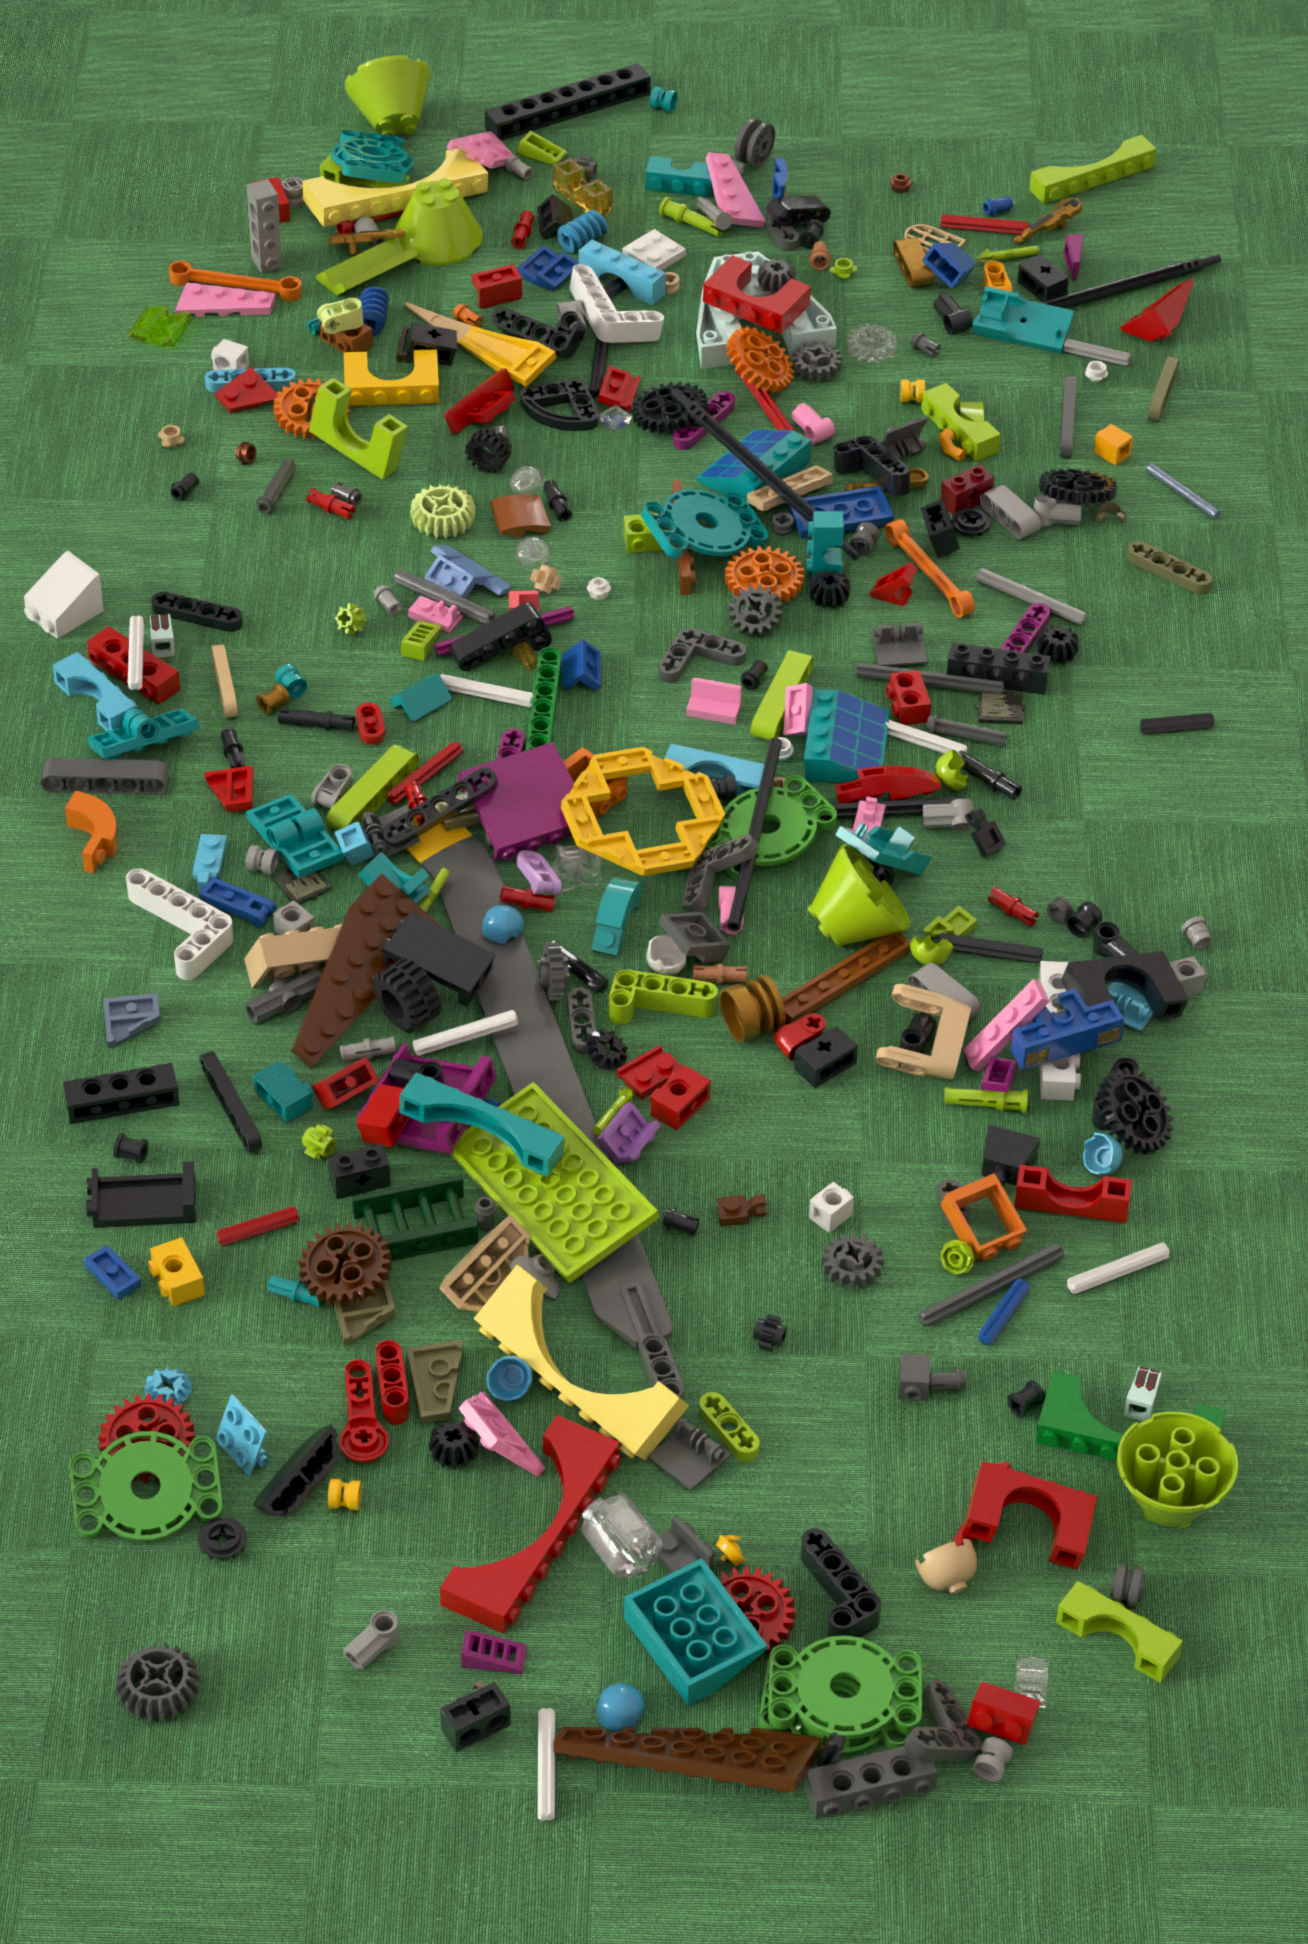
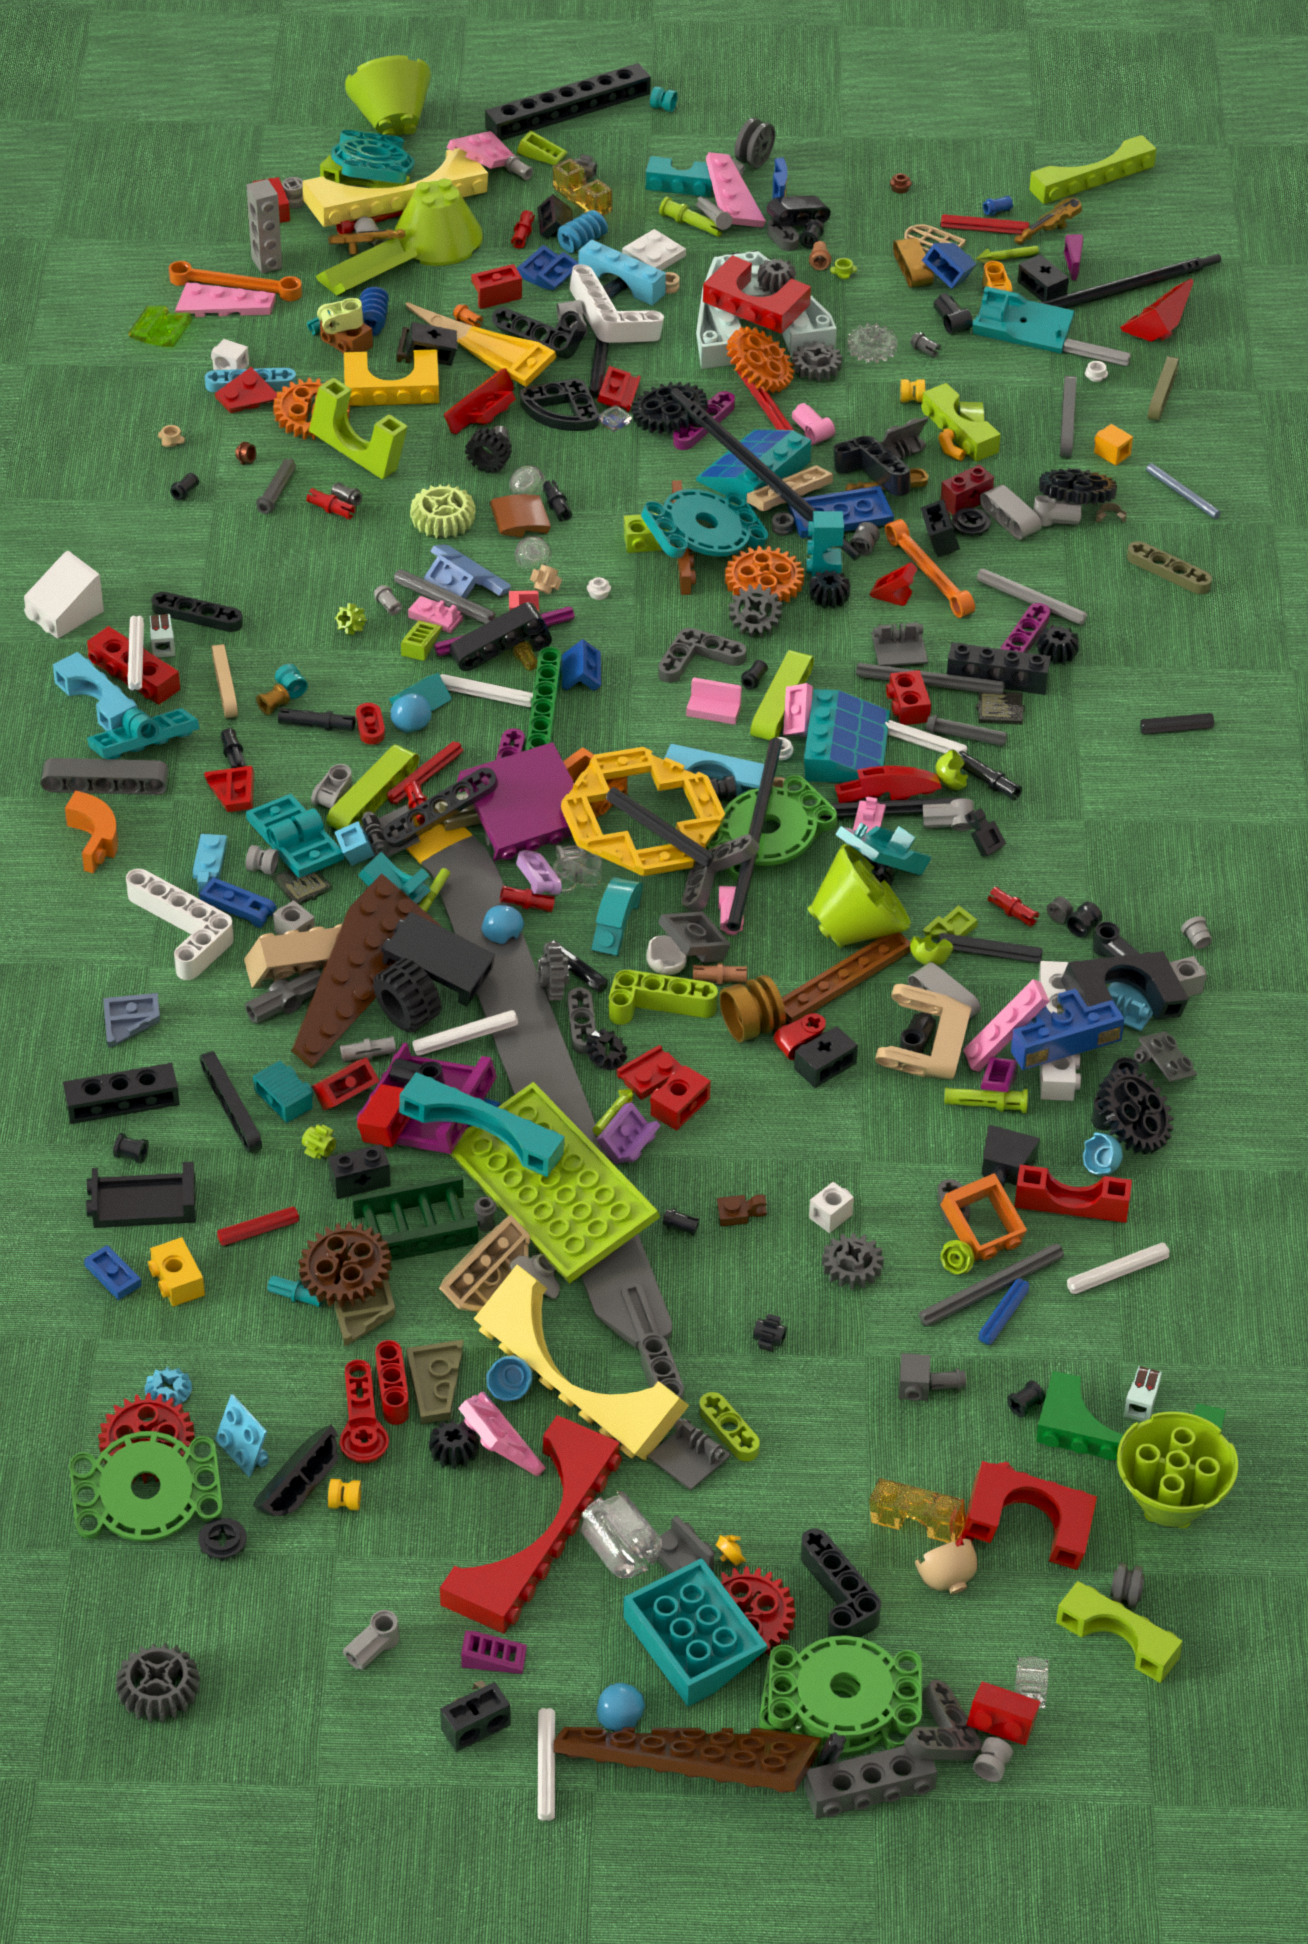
none -> dark azure hair [390,693,432,733]
none -> black axle [606,787,714,867]
none -> clear yellow arch [869,1478,966,1543]
none -> dark grey hinge [1134,1031,1197,1082]

